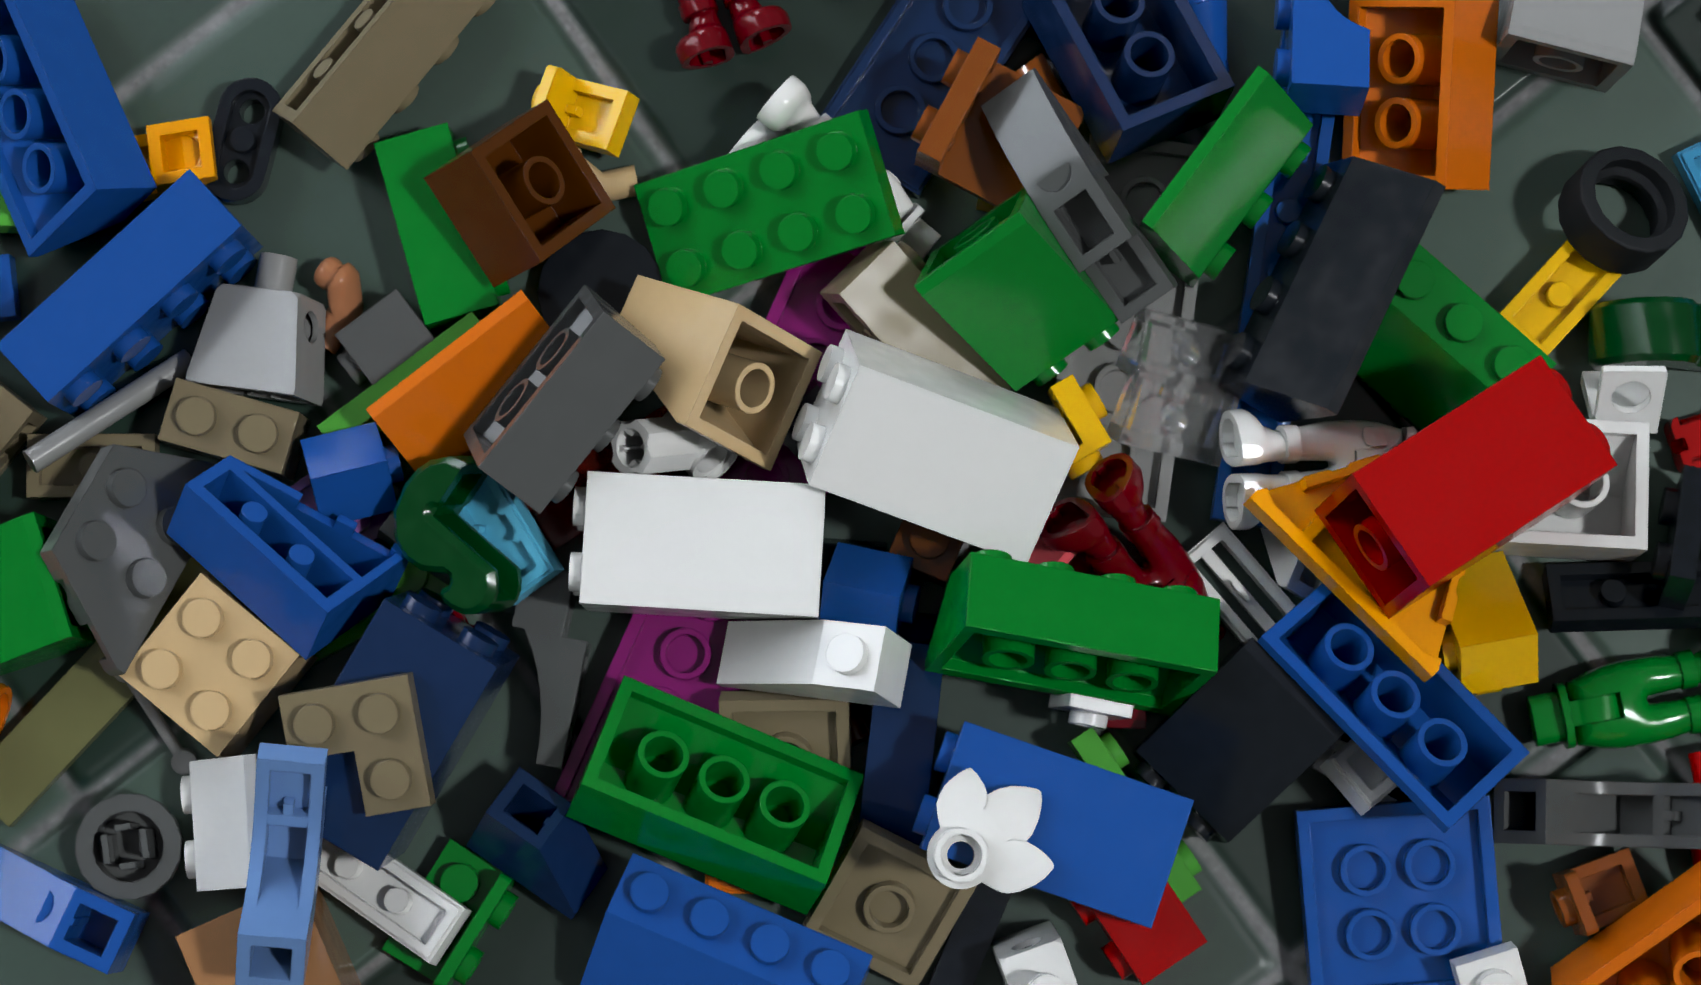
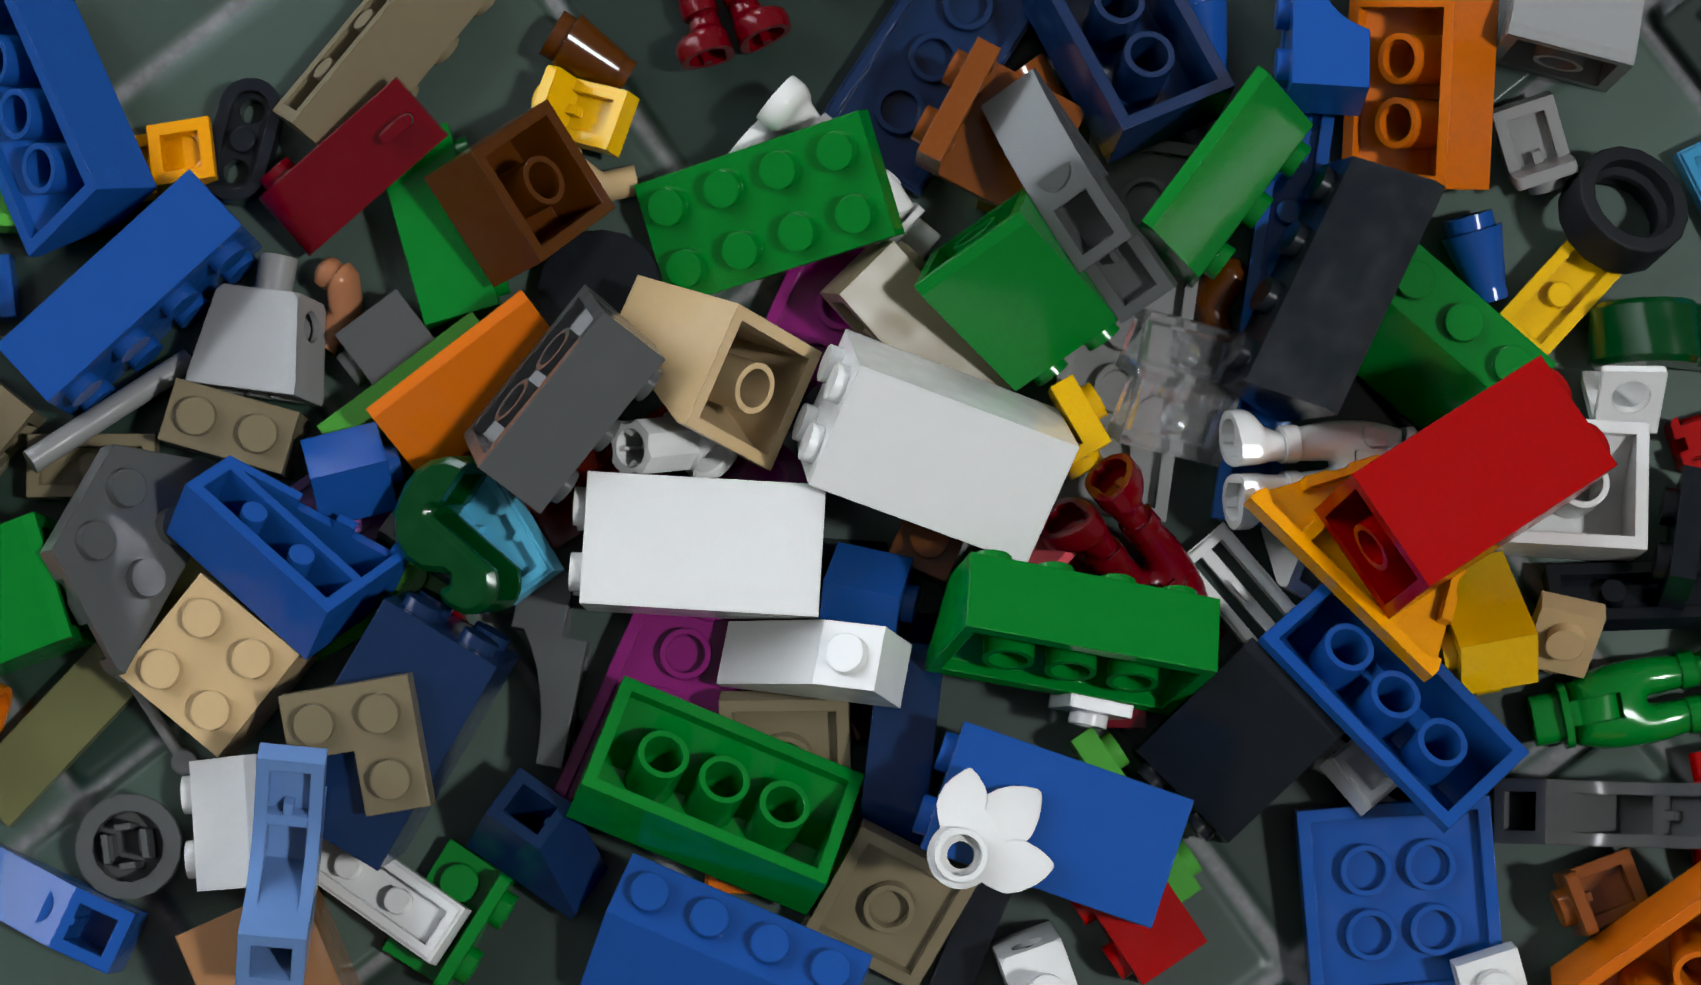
none -> dark red door [258,77,448,256]
none -> reddish brown cone [539,11,637,89]
none -> reddish brown arm [1195,257,1247,352]
none -> blue cone [1440,209,1509,303]
none -> light grey bracket [1493,91,1579,195]
none -> tan bracket [1531,591,1606,679]

